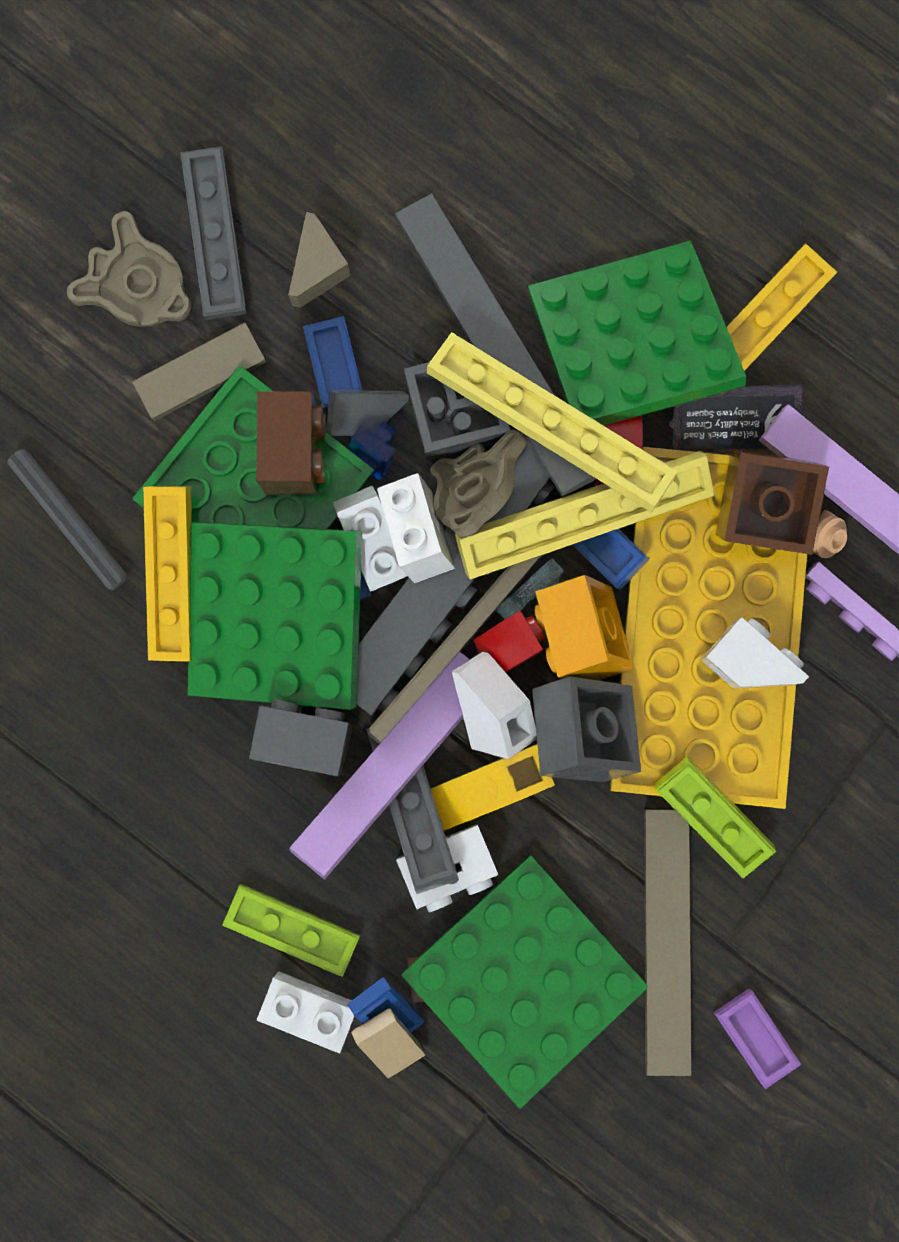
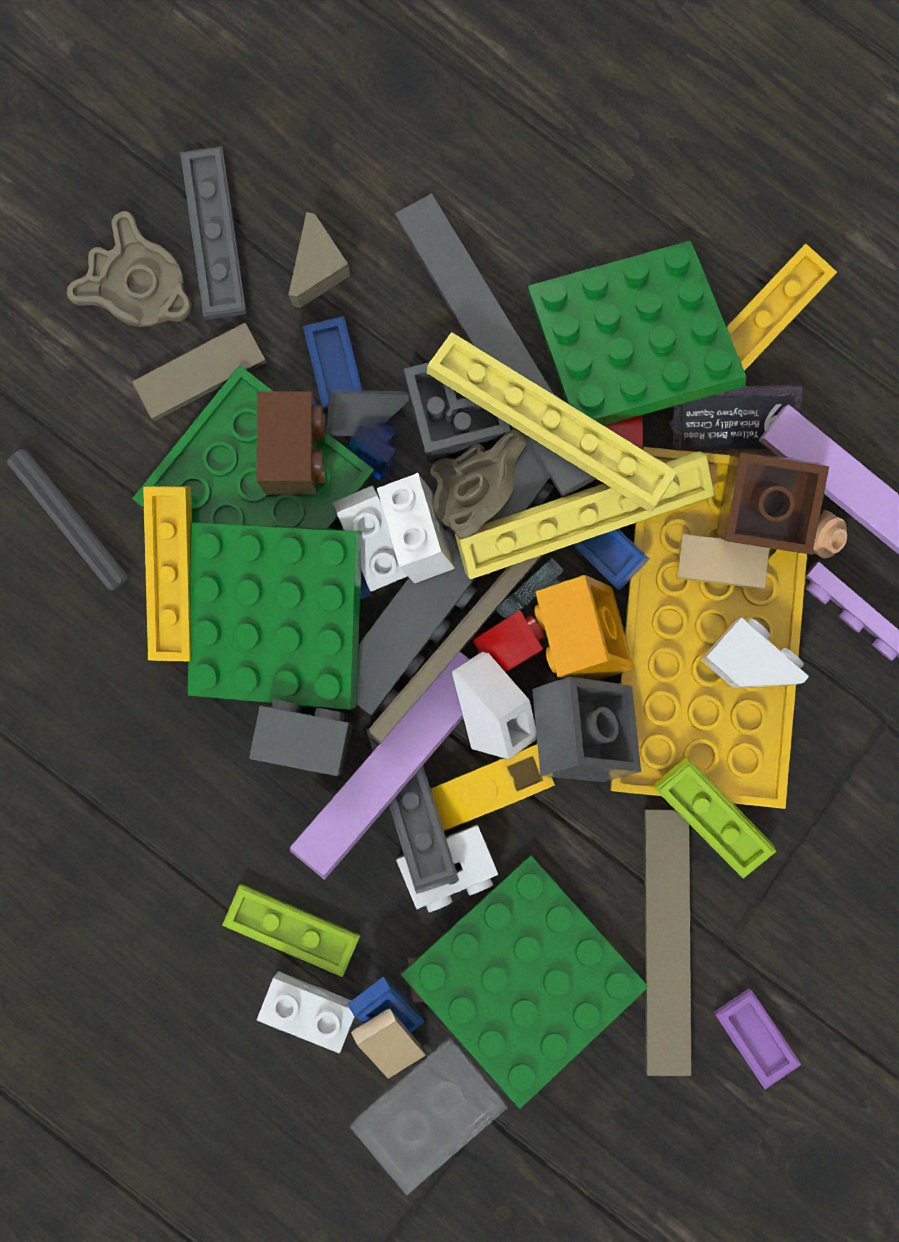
none -> clear tile [350,1037,508,1195]
none -> tan tile [676,534,769,589]

